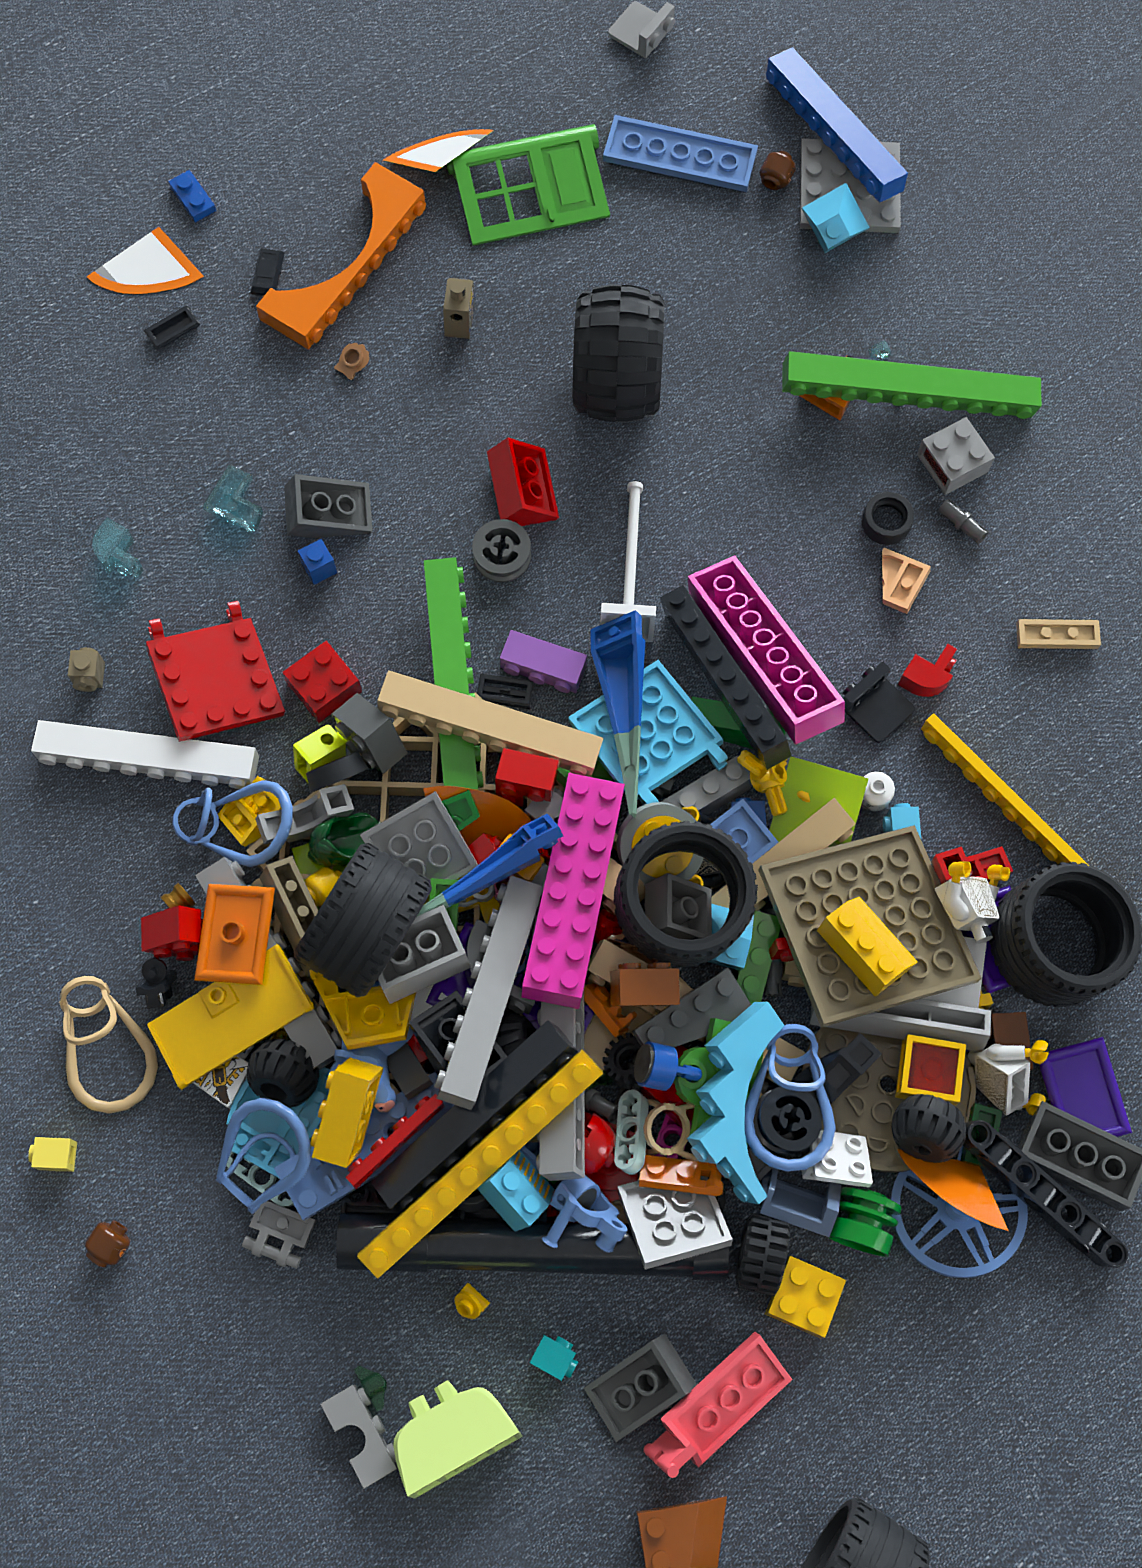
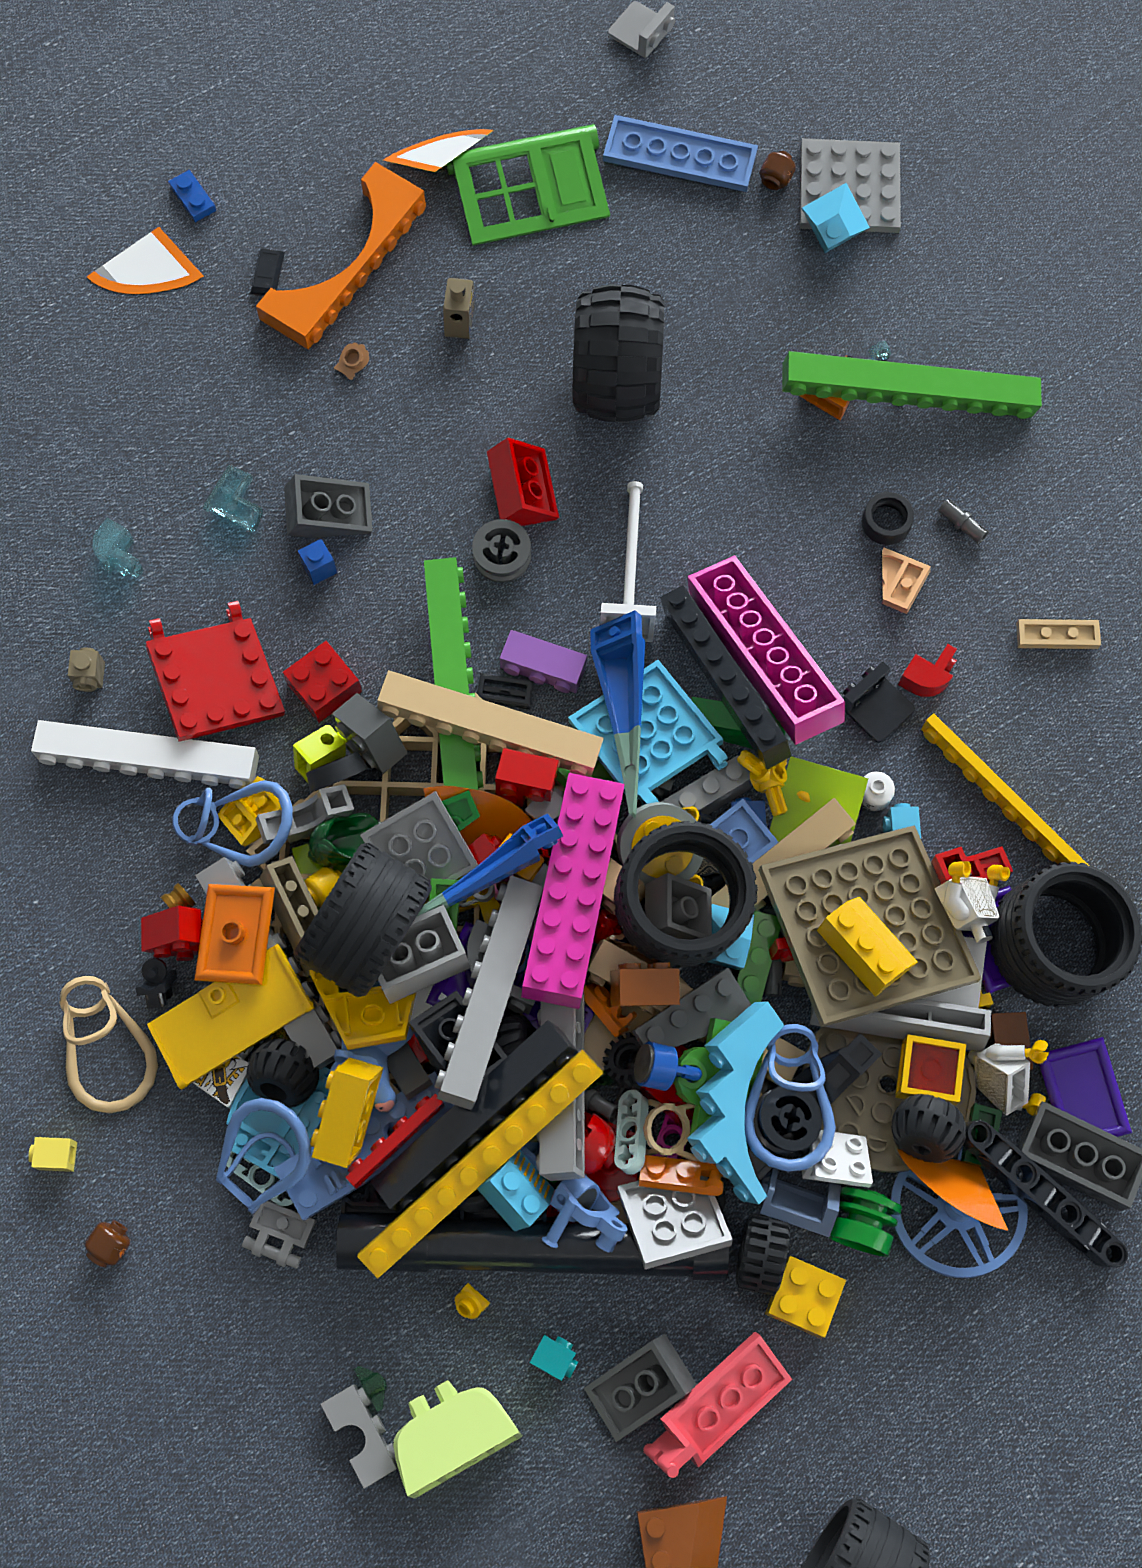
black tile [143,305,201,350] -> none
brick [766,47,908,203] -> none
light grey piece [917,417,995,495] -> none

